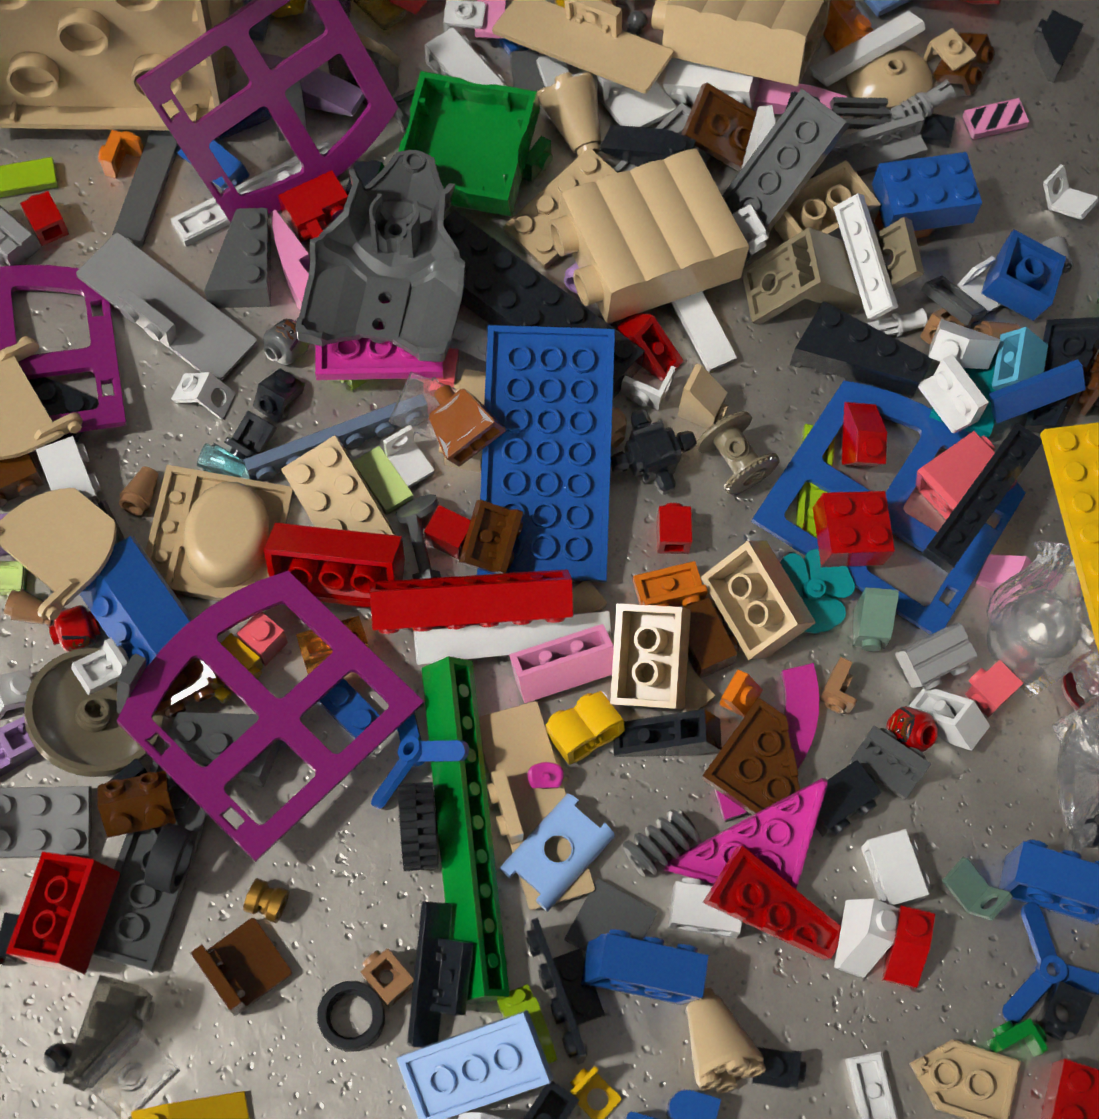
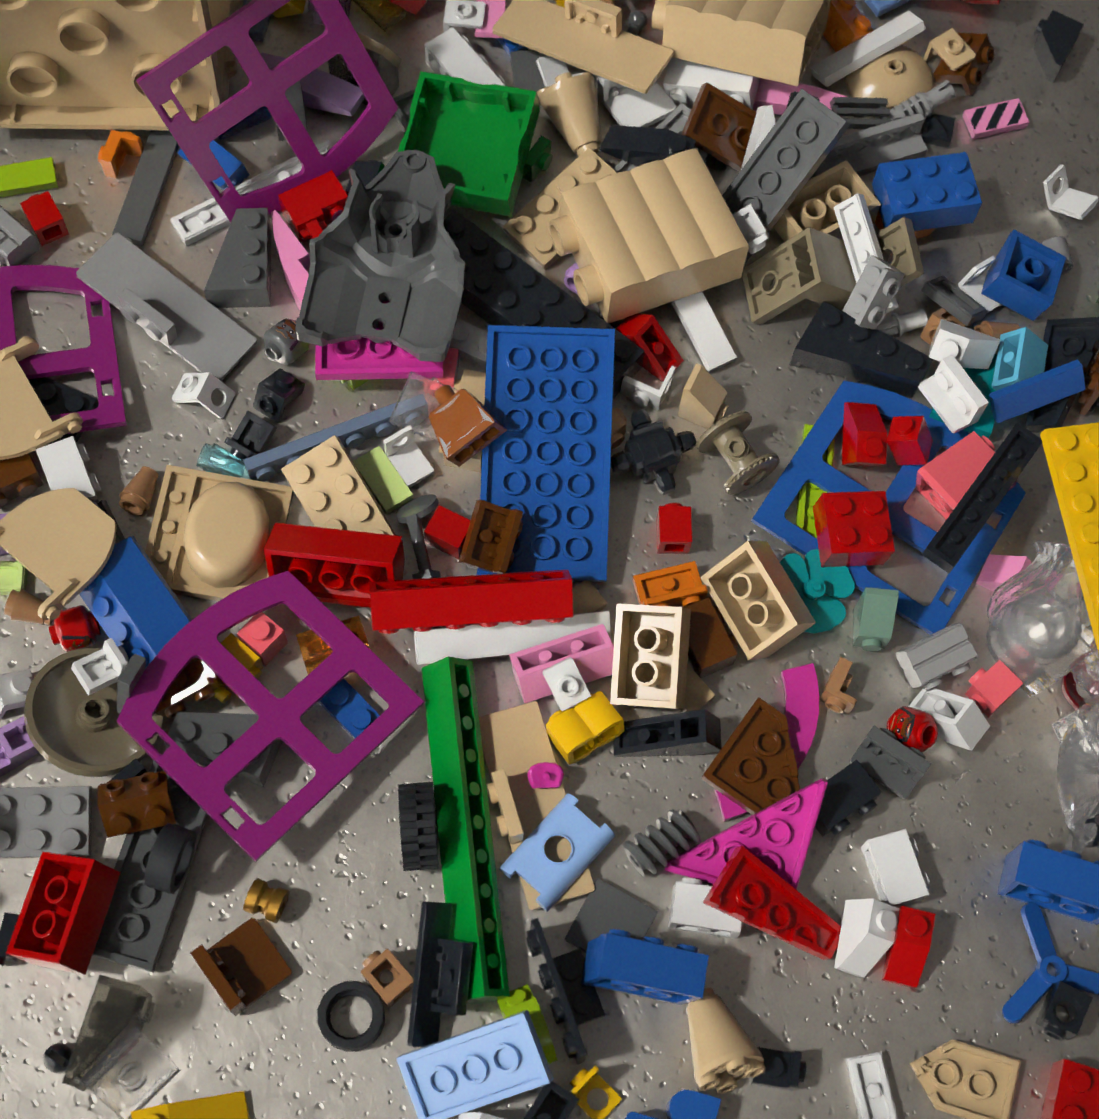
blue piece [371,712,469,809] -> none
orange bracket [719,669,763,717] -> none
sand green bracket [942,857,1013,920] -> none
green bracket [986,1018,1048,1057] -> none
none -> white bracket [543,657,591,711]
none -> light grey bracket [842,255,905,329]
none -> red brick [887,416,933,465]

